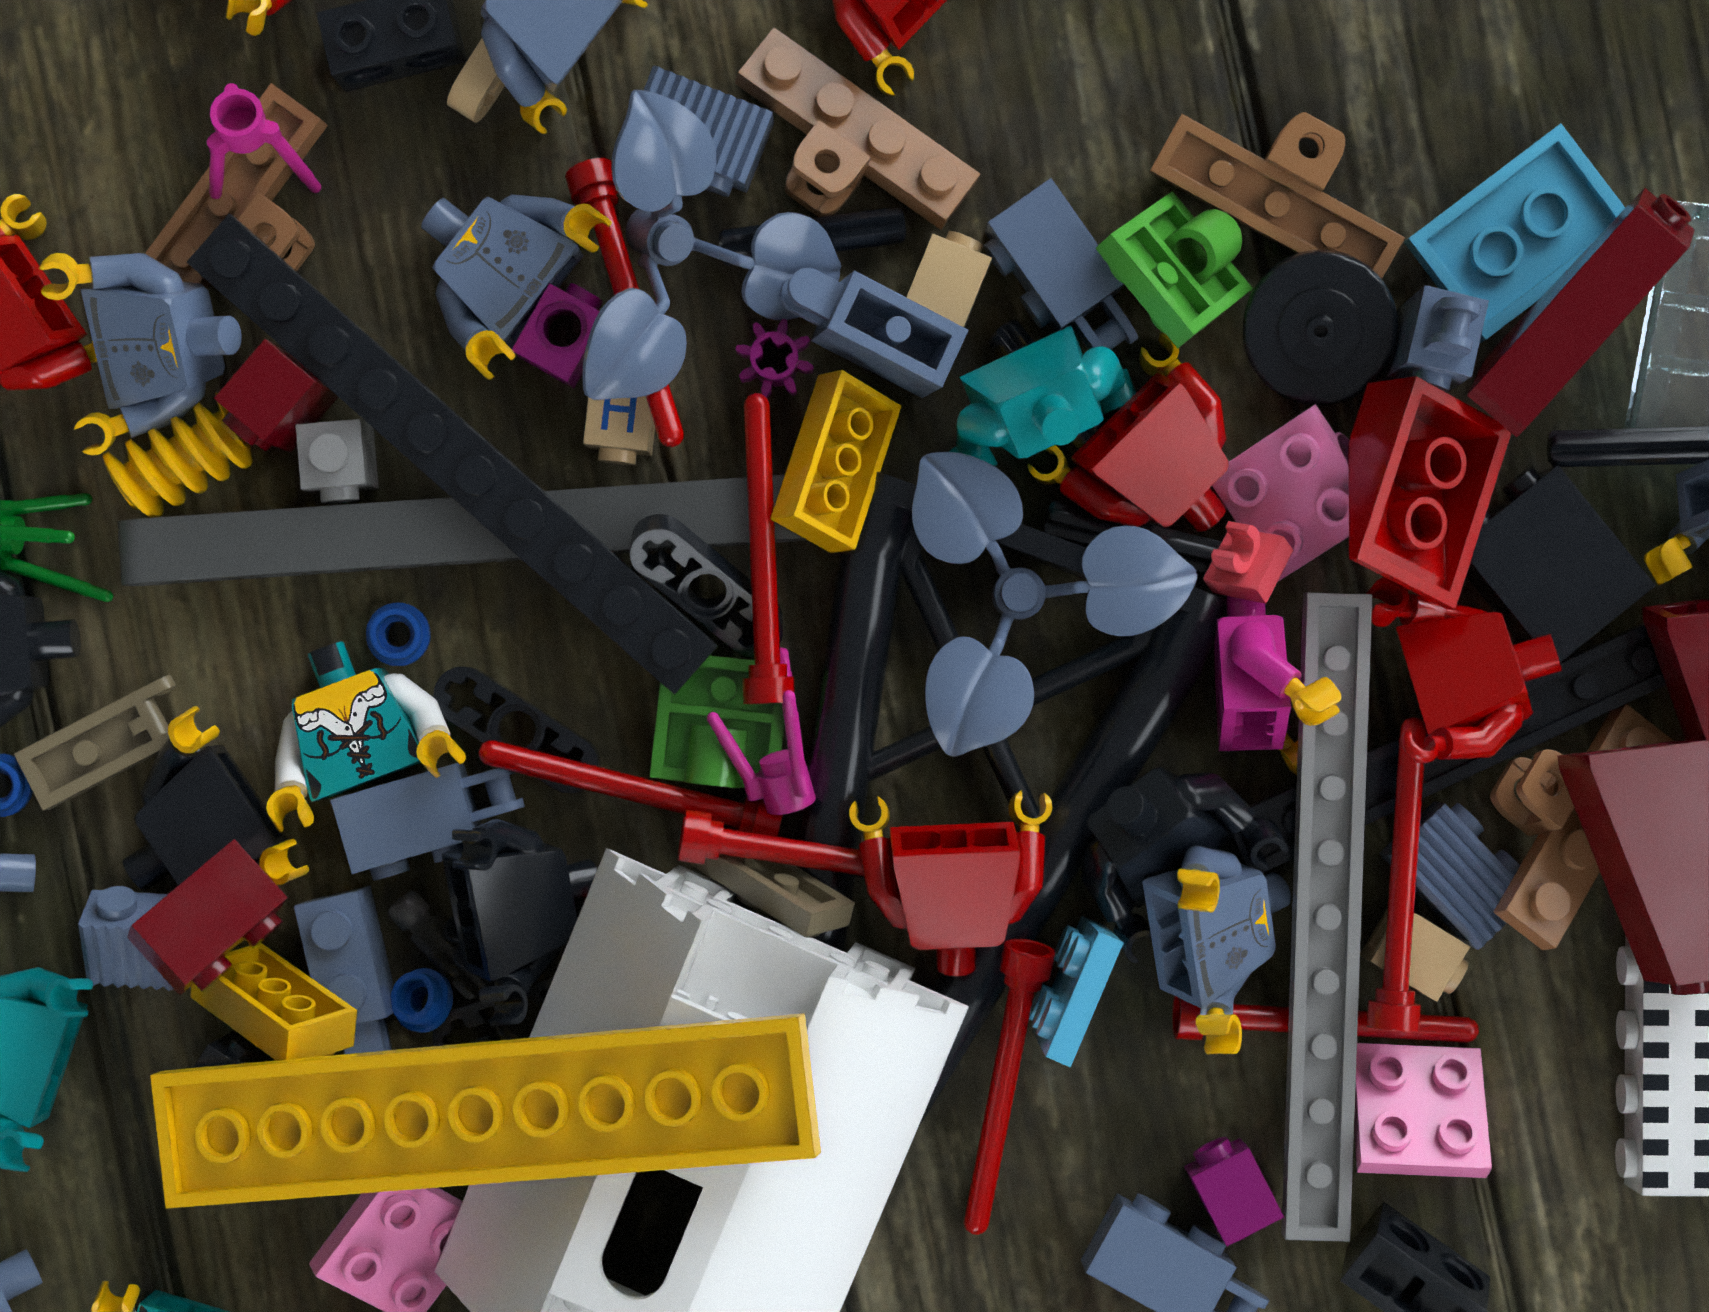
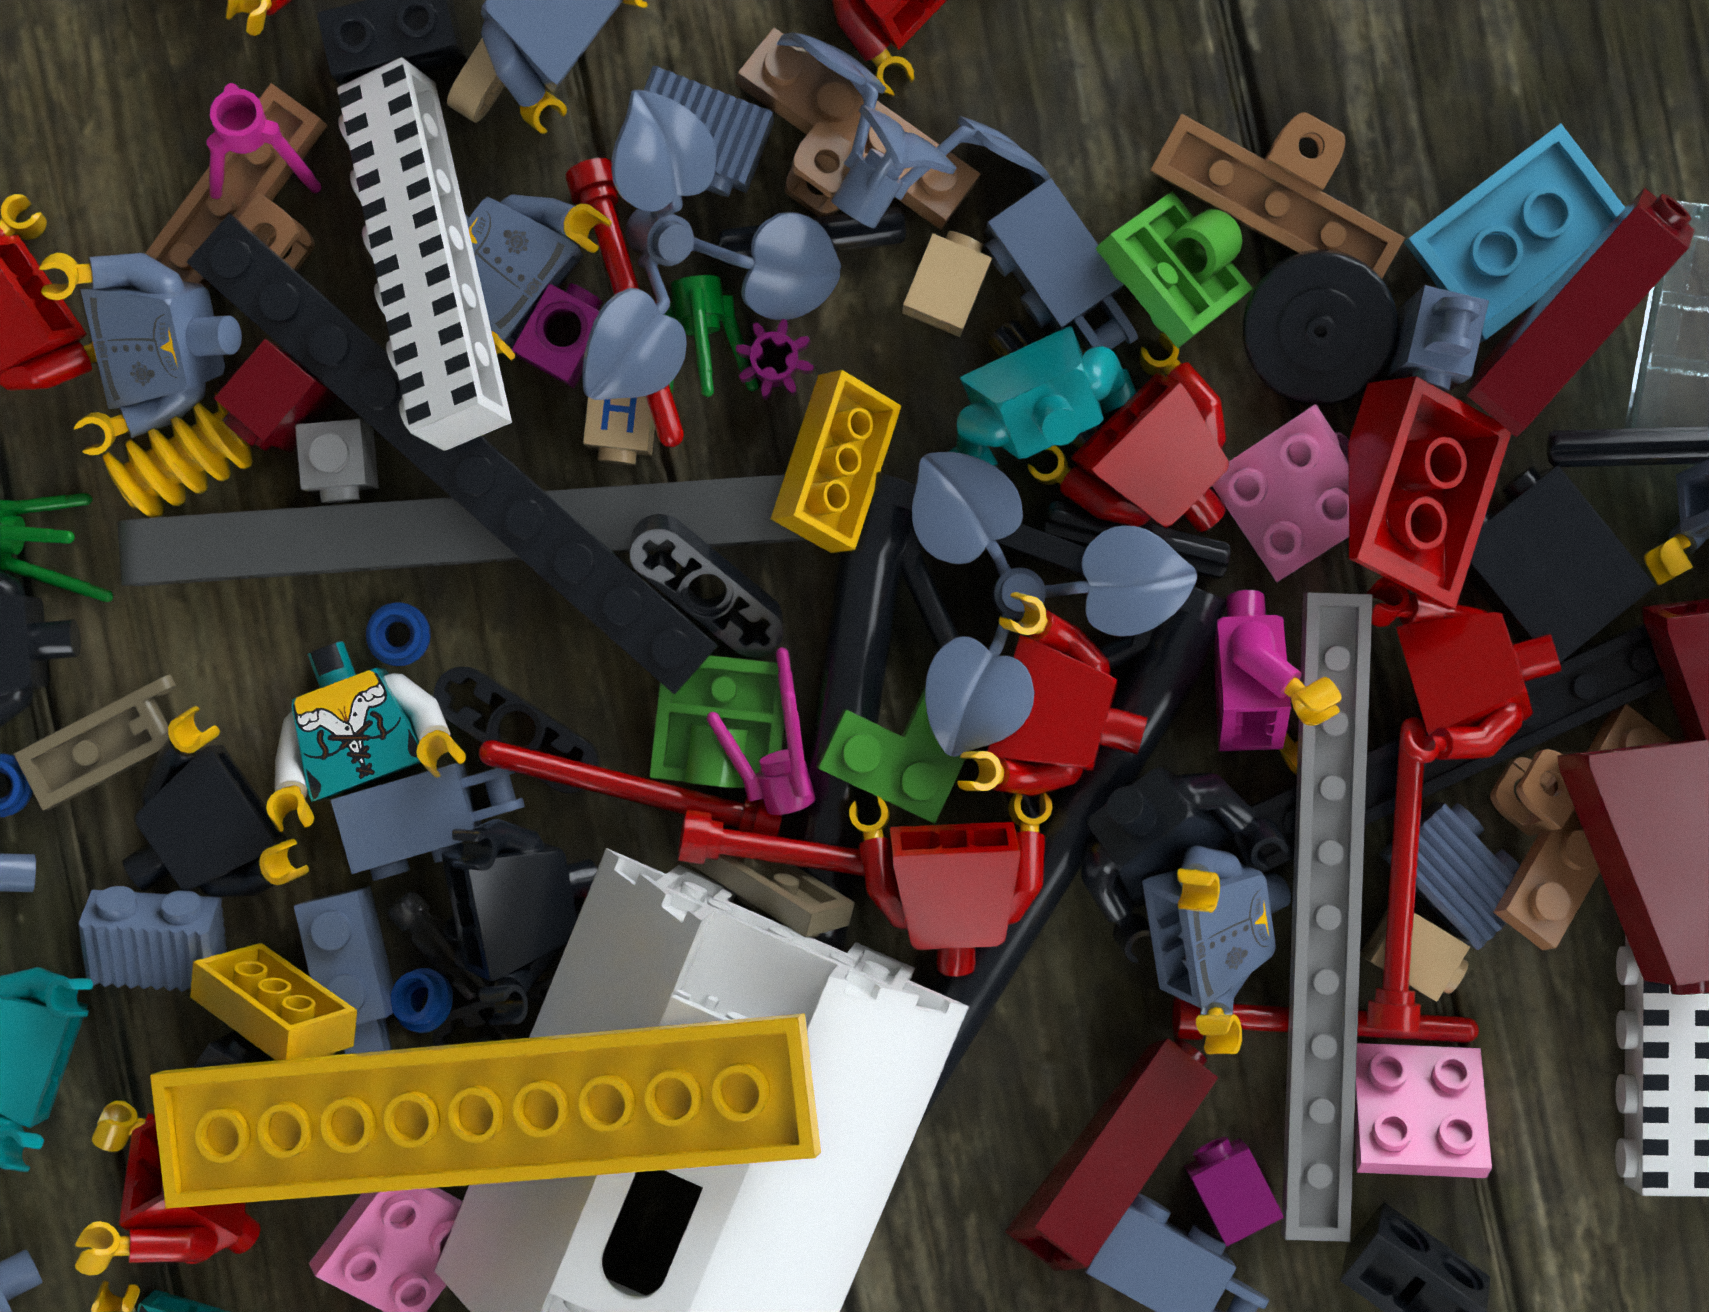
dark red brick [127,839,288,995] -> none
red piece [742,393,795,704] -> none
sand blue brick [780,268,968,398] -> none
red piece [964,939,1055,1235] -> none
medium azure plate [1029,916,1124,1067] -> none
coral tile [1203,521,1293,604] -> none
none -> red torso [75,1100,261,1276]
none -> white brick [337,57,512,451]
none -> green plant [664,275,759,397]
none -> sand blue plant [777,32,1050,228]
none -> bright green plate [816,688,965,824]
none -> red torso [957,592,1148,796]
none -> dark red slope [1005,1038,1219,1271]

